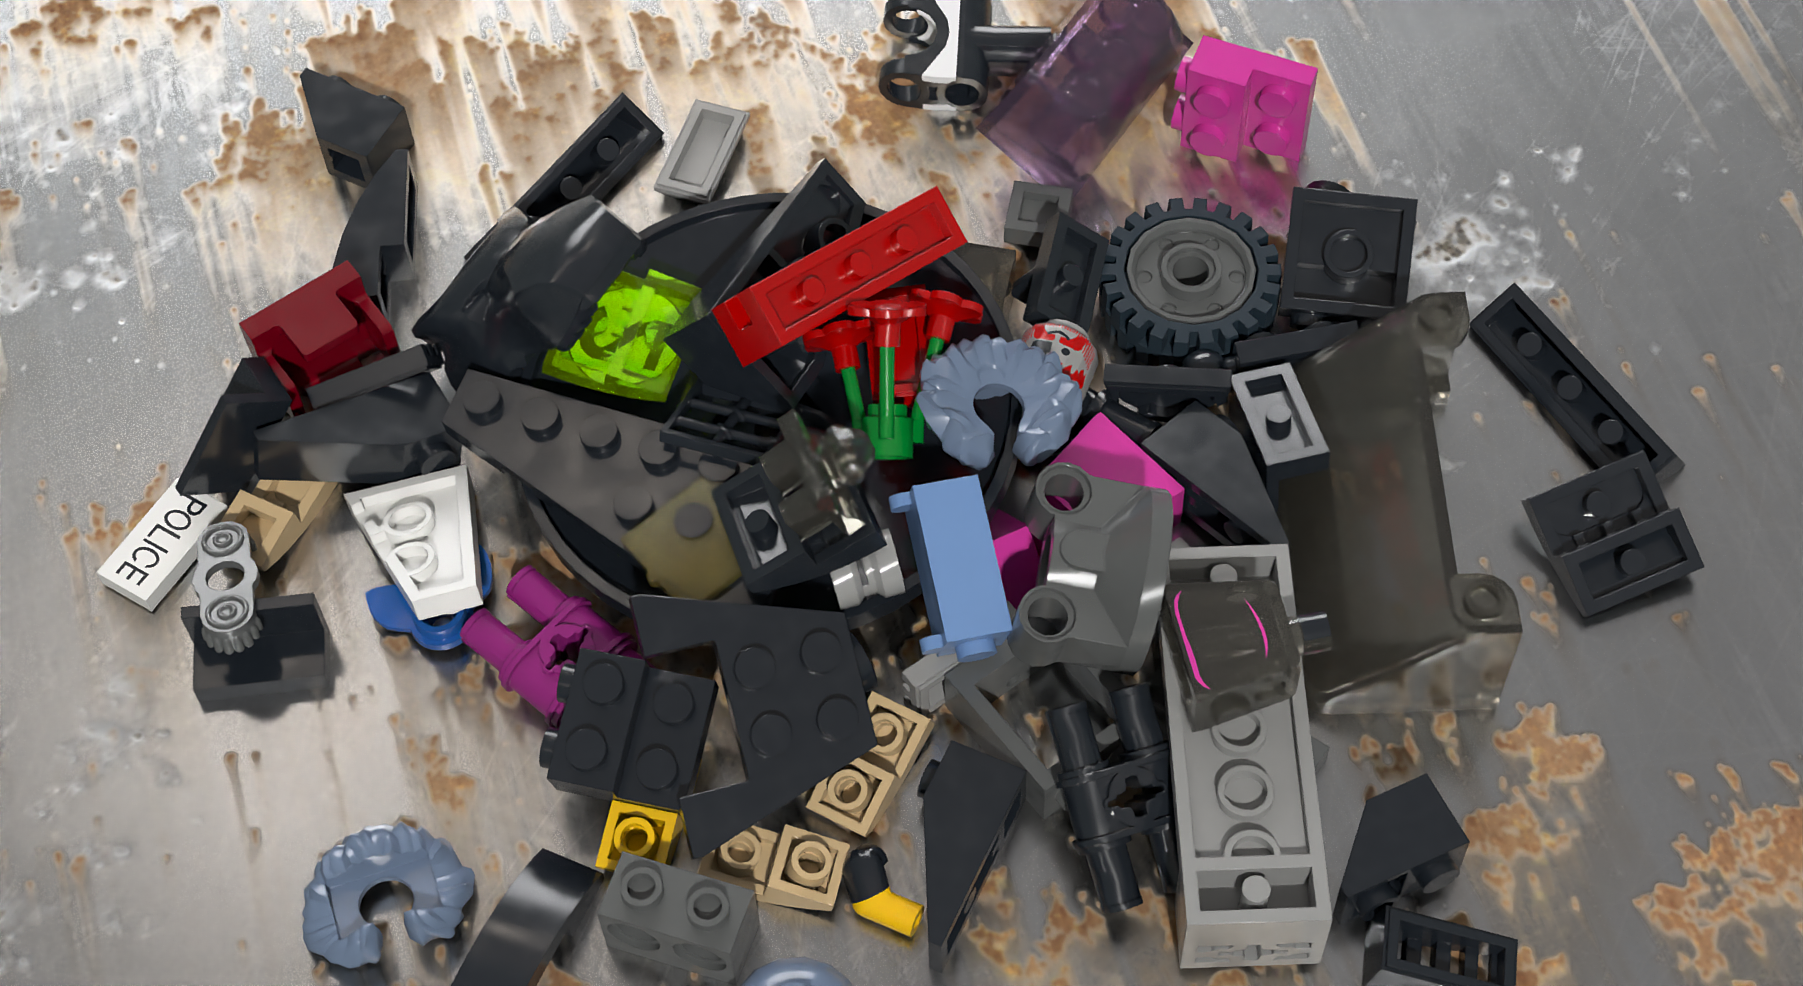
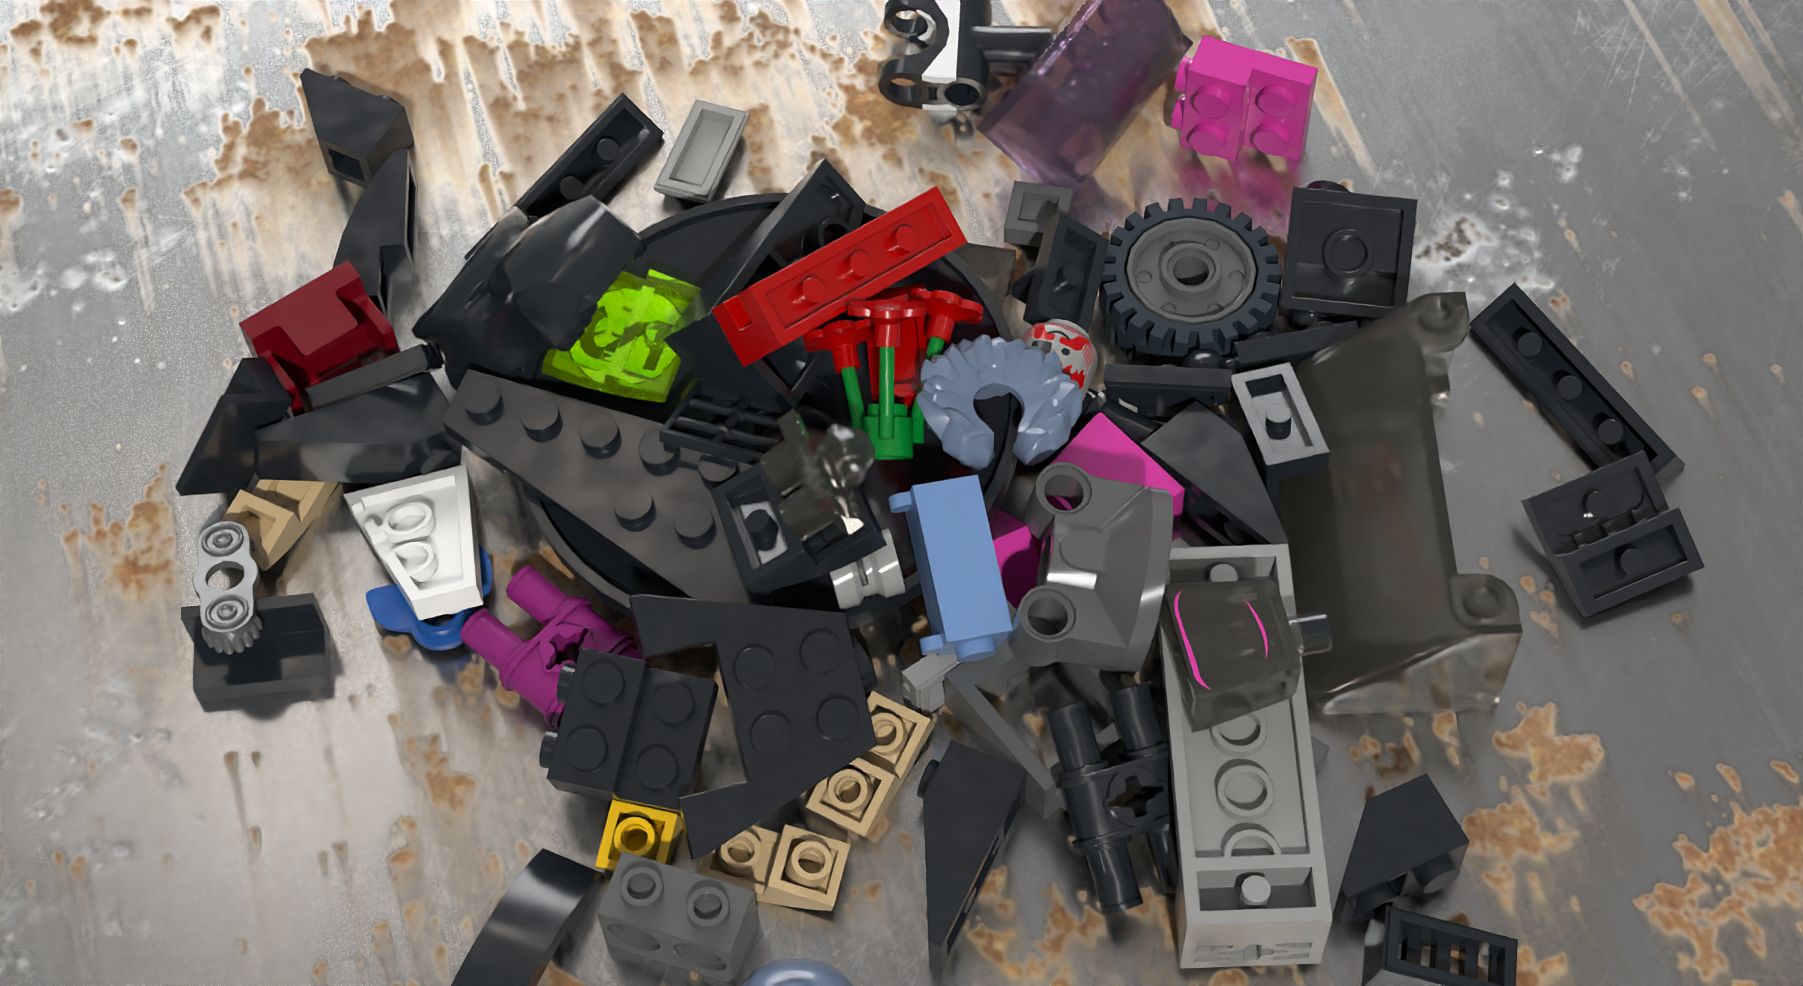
white tile [96,478,228,611] -> none
sand blue piece [301,821,475,968] -> none
clear yellow piece [620,476,742,600] -> none
arm [842,843,925,937] -> none

